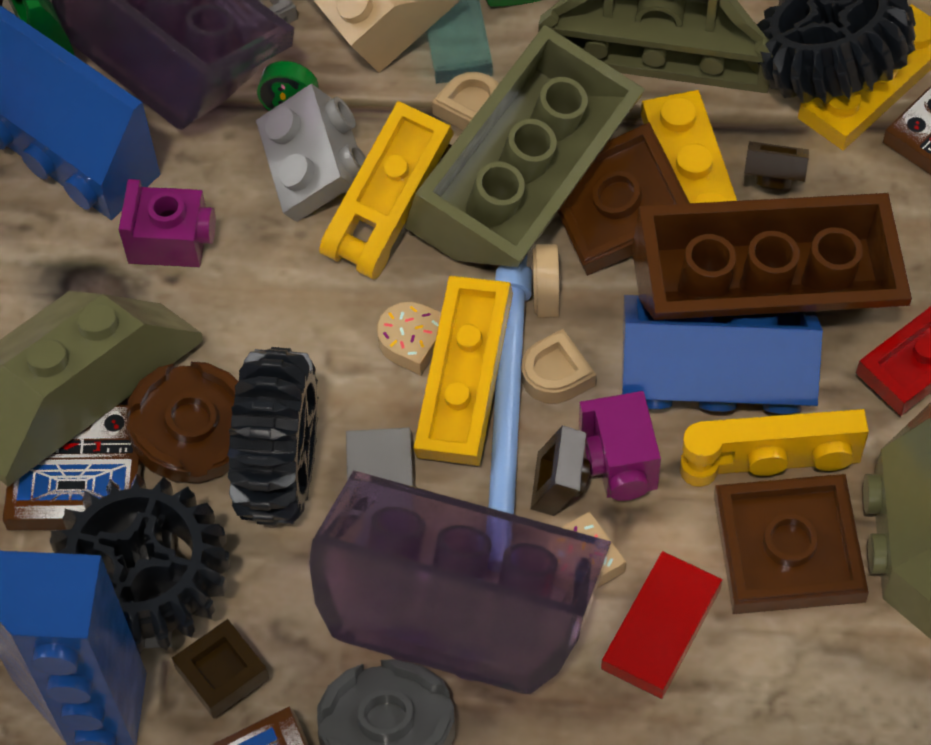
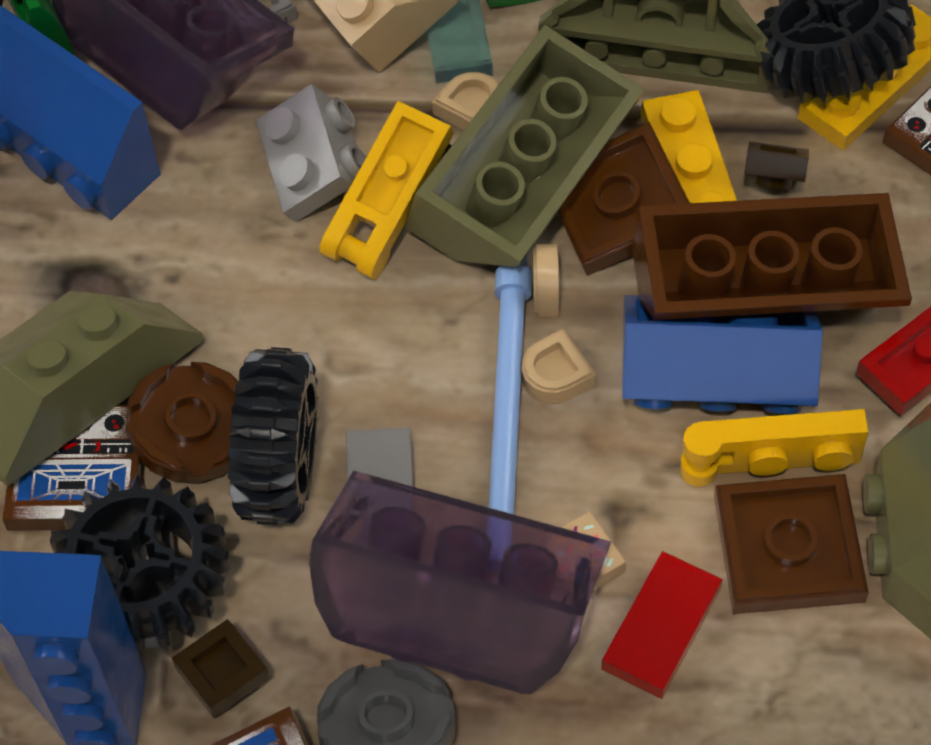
magenta brick [118,179,216,267] -> none
green tile [257,61,319,111] -> none
tan tile [377,302,441,375] -> none
yellow plate [413,276,513,466] -> none
dark brown plate [530,425,590,516] -> none
magenta brick [579,391,661,501] -> none

